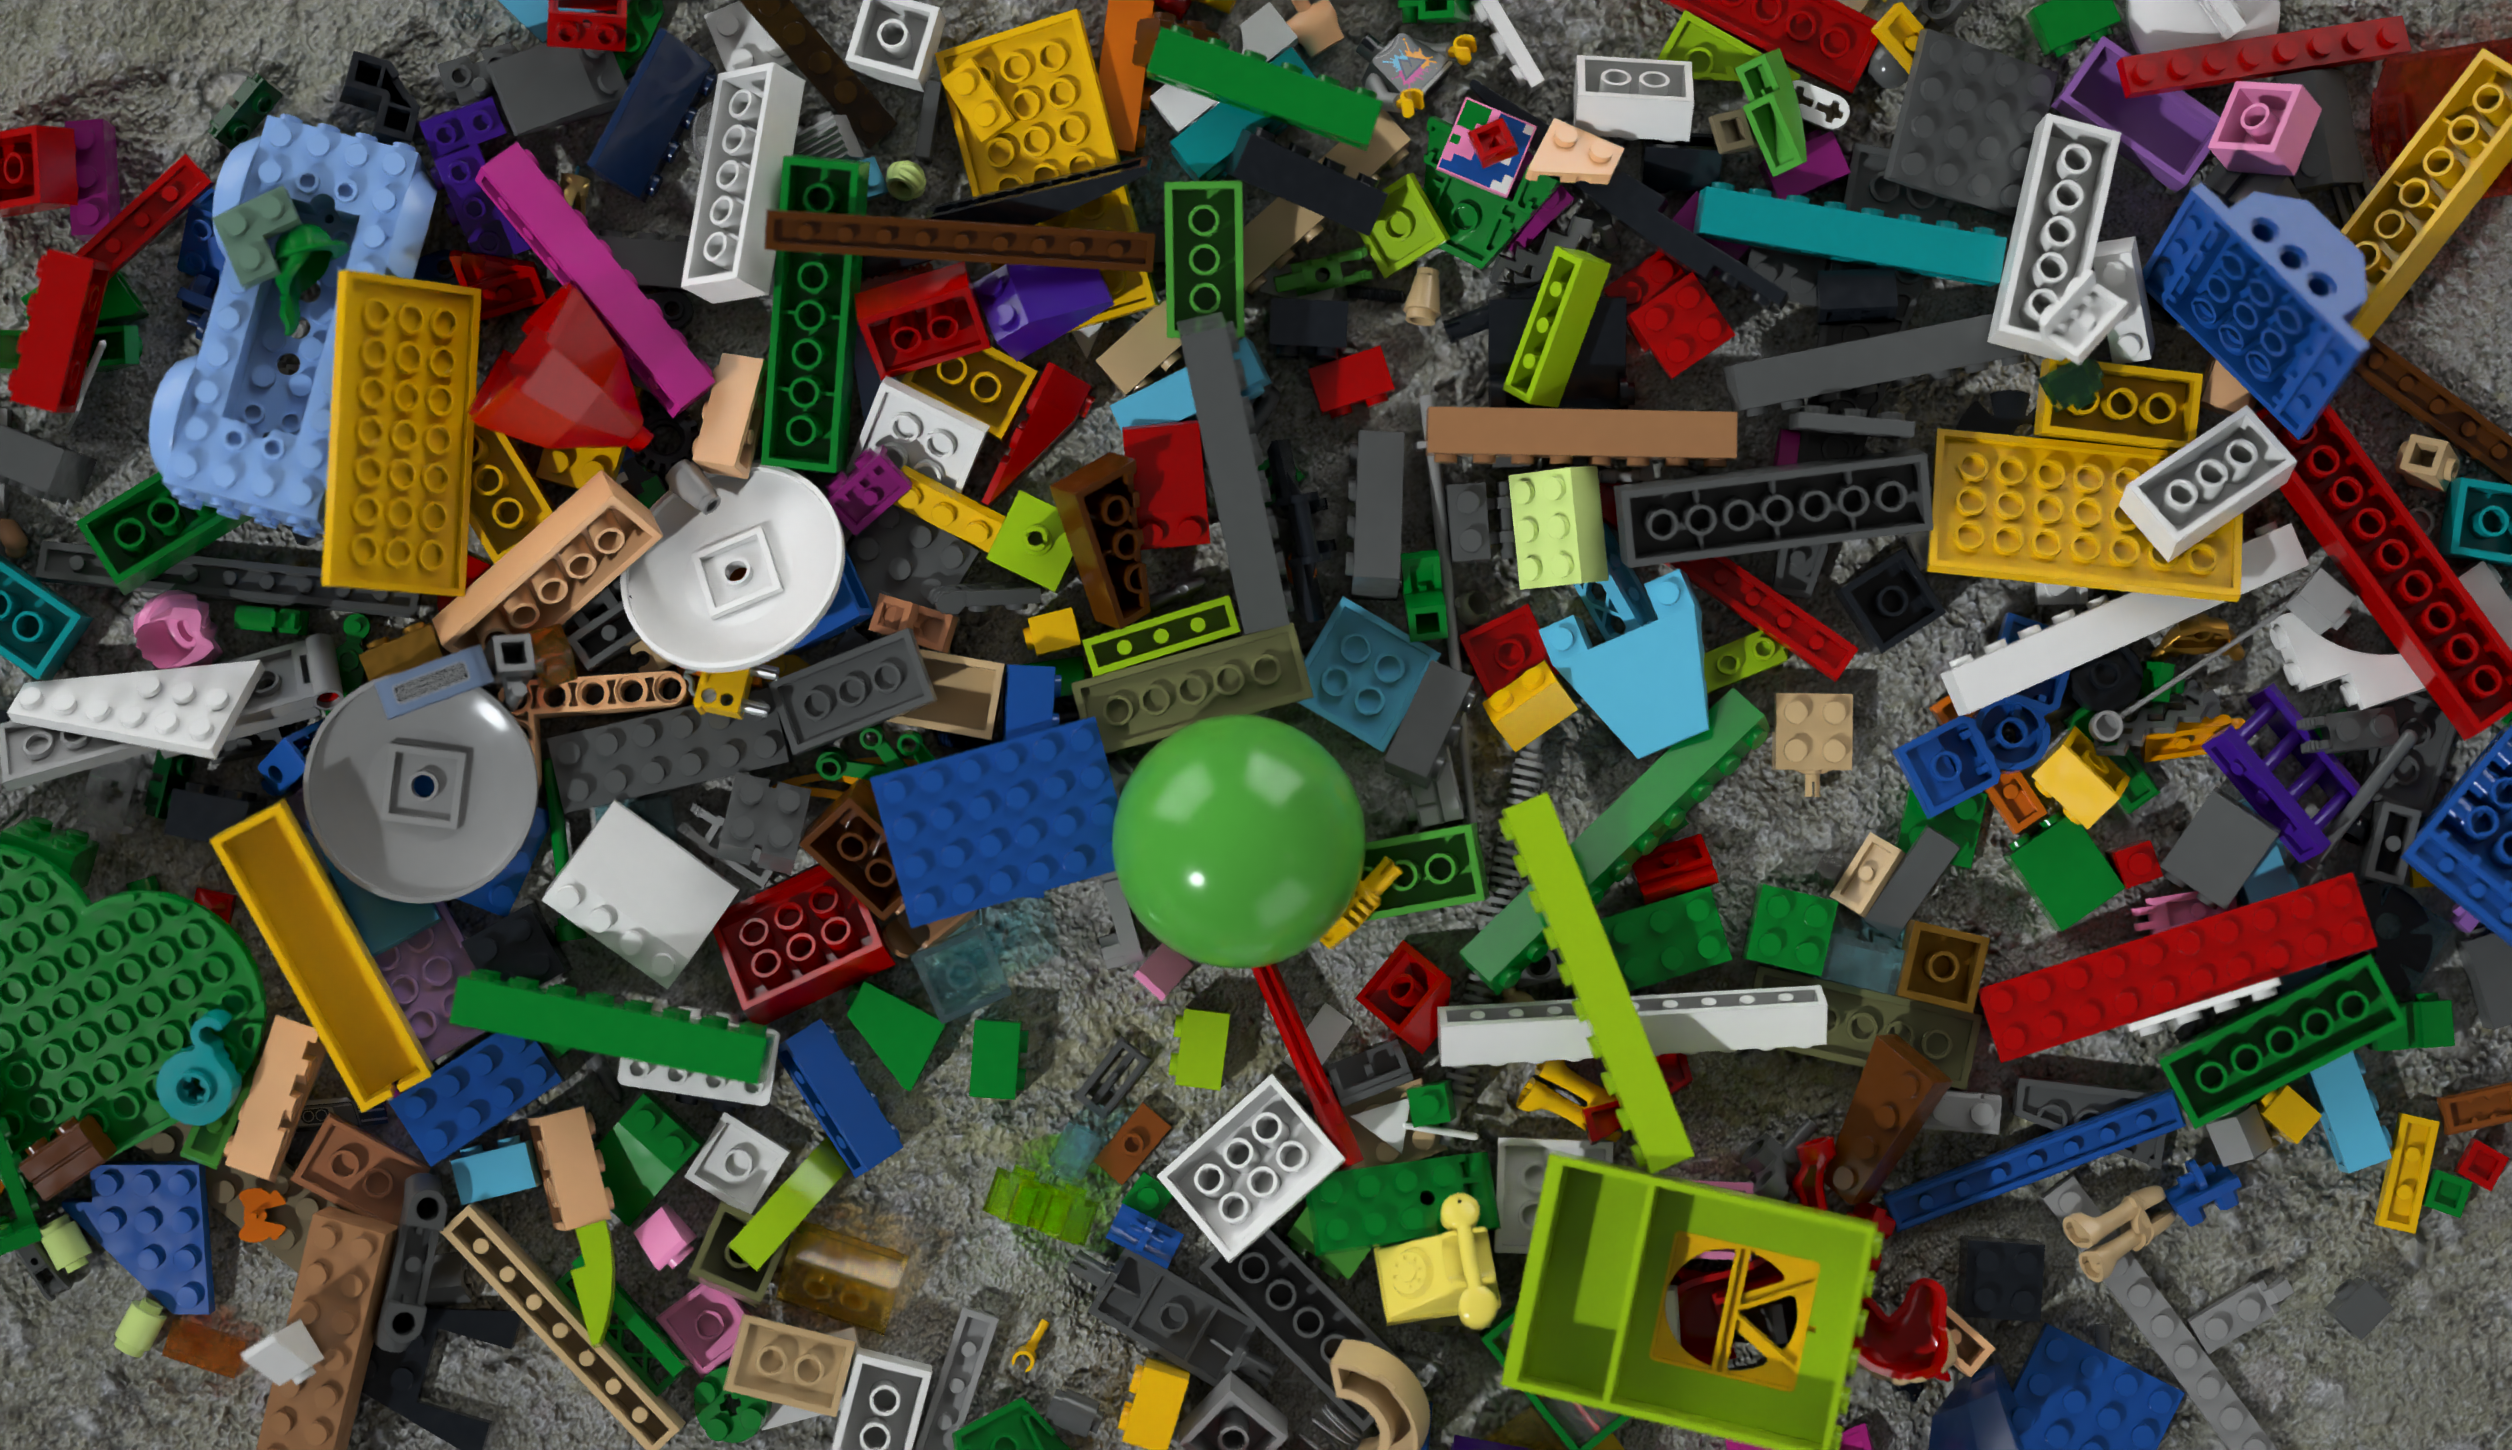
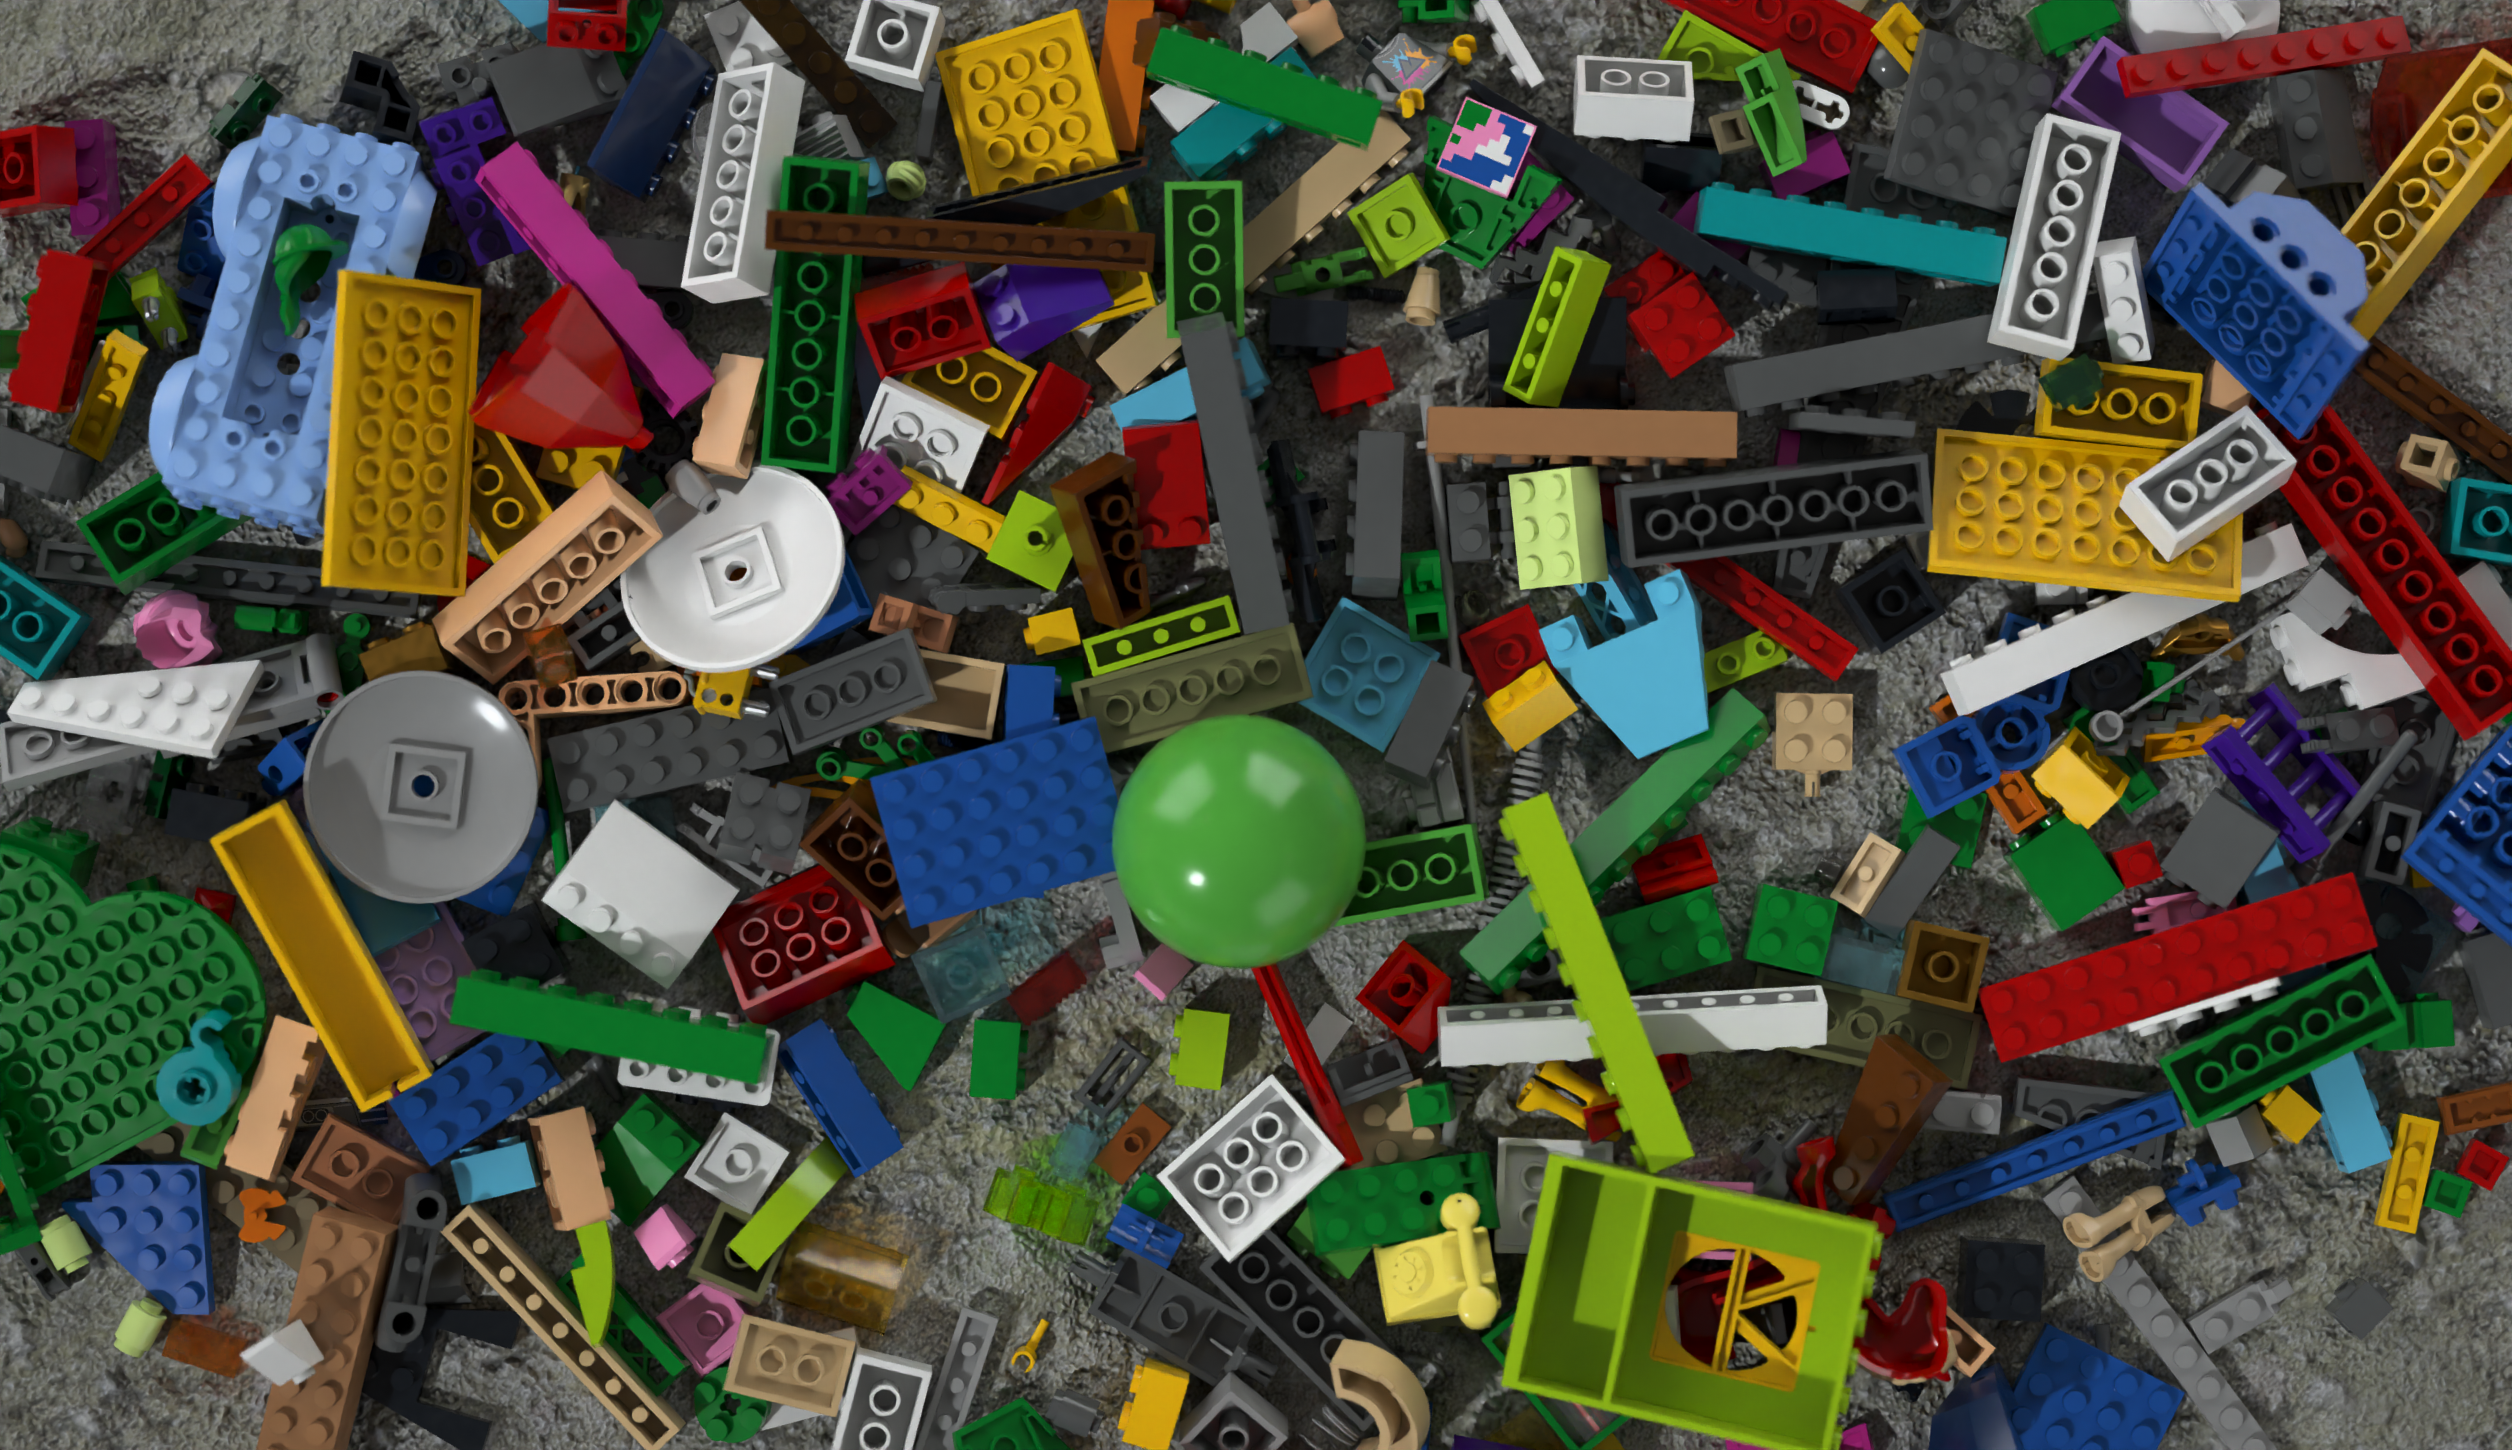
reddish brown brick [19,1115,117,1201] -> none
sand green plate [212,185,302,290] -> none
sand blue beam [374,644,494,720] -> none
red wing [449,250,547,321] -> none
dark grey brick [483,634,536,712] -> none
yellow plate [940,58,1016,144] -> none
black brick [1224,127,1388,236] -> none
yellow hinge [1319,855,1403,950] -> none
white piece [1350,1098,1479,1153] -> none
red tile [1467,117,1519,169] -> none
light nougat wing [1525,118,1625,184] -> none
white bracket [2039,268,2129,365] -> none
bright pink brick [2208,81,2322,176] -> none
none -> yellow plate [68,329,149,462]
none -> lime piece [129,267,188,352]
none -> clear red brick [1005,950,1089,1026]

